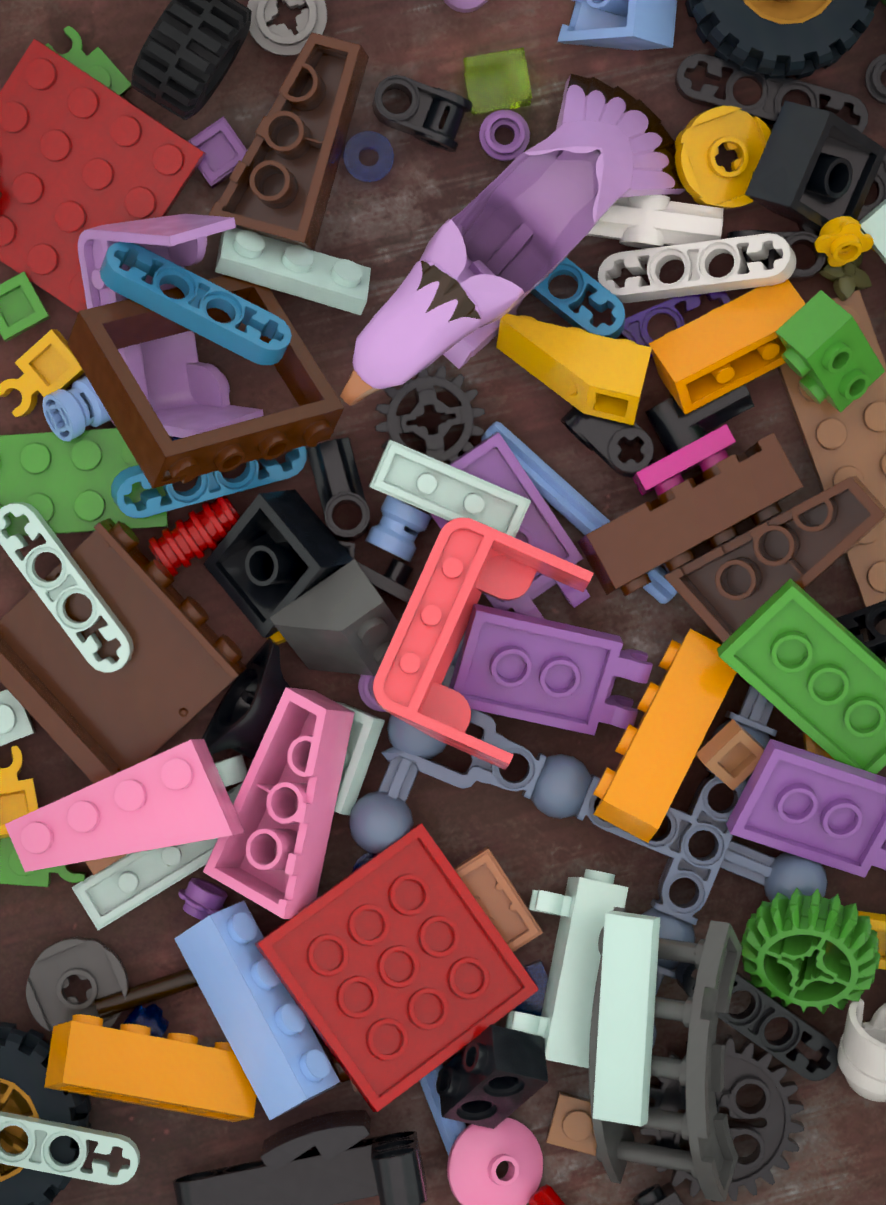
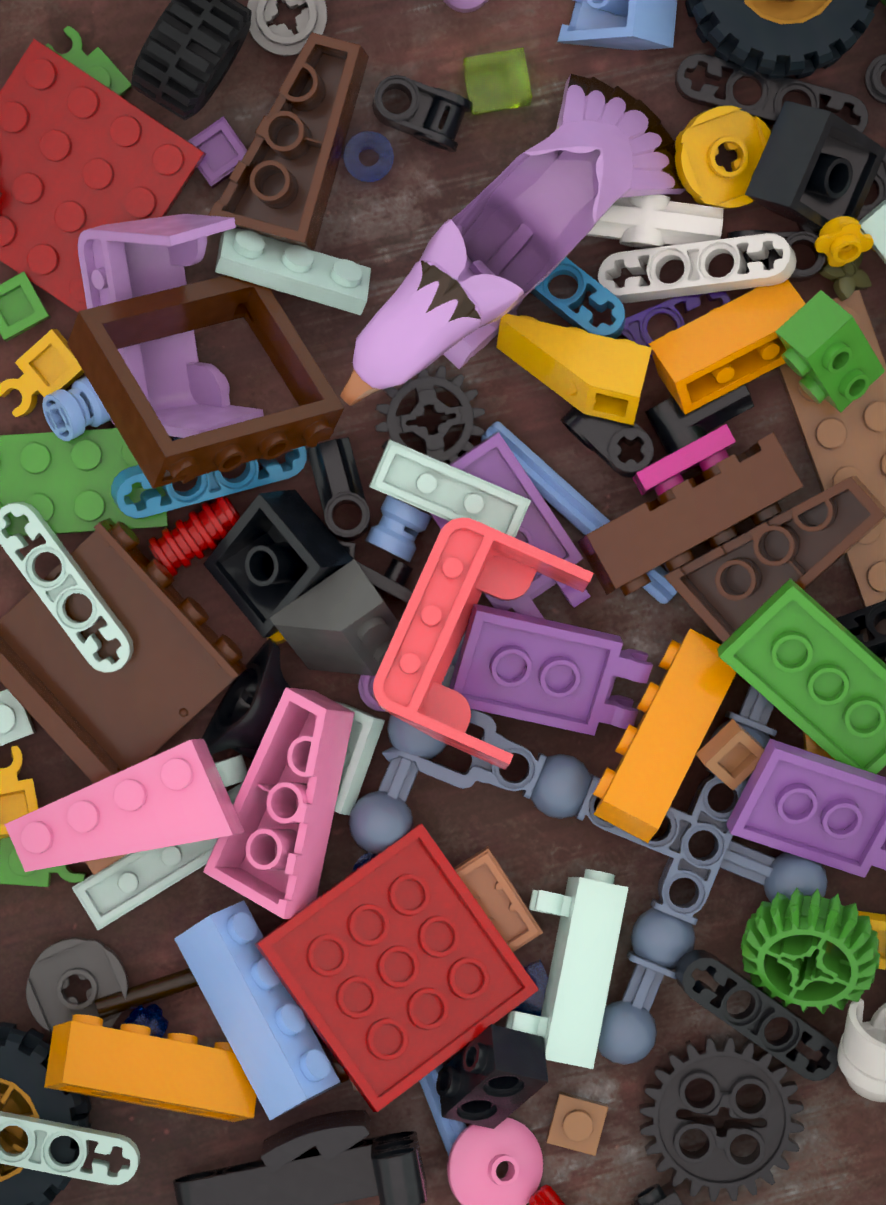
dark azure beam [100,242,292,365] -> none
medium lavender plate [178,878,228,920] -> none
medium lavender plate [479,110,530,161] -> none
dark grey fence [589,907,743,1202] -> none
light aqua tile [593,911,660,1127] -> none

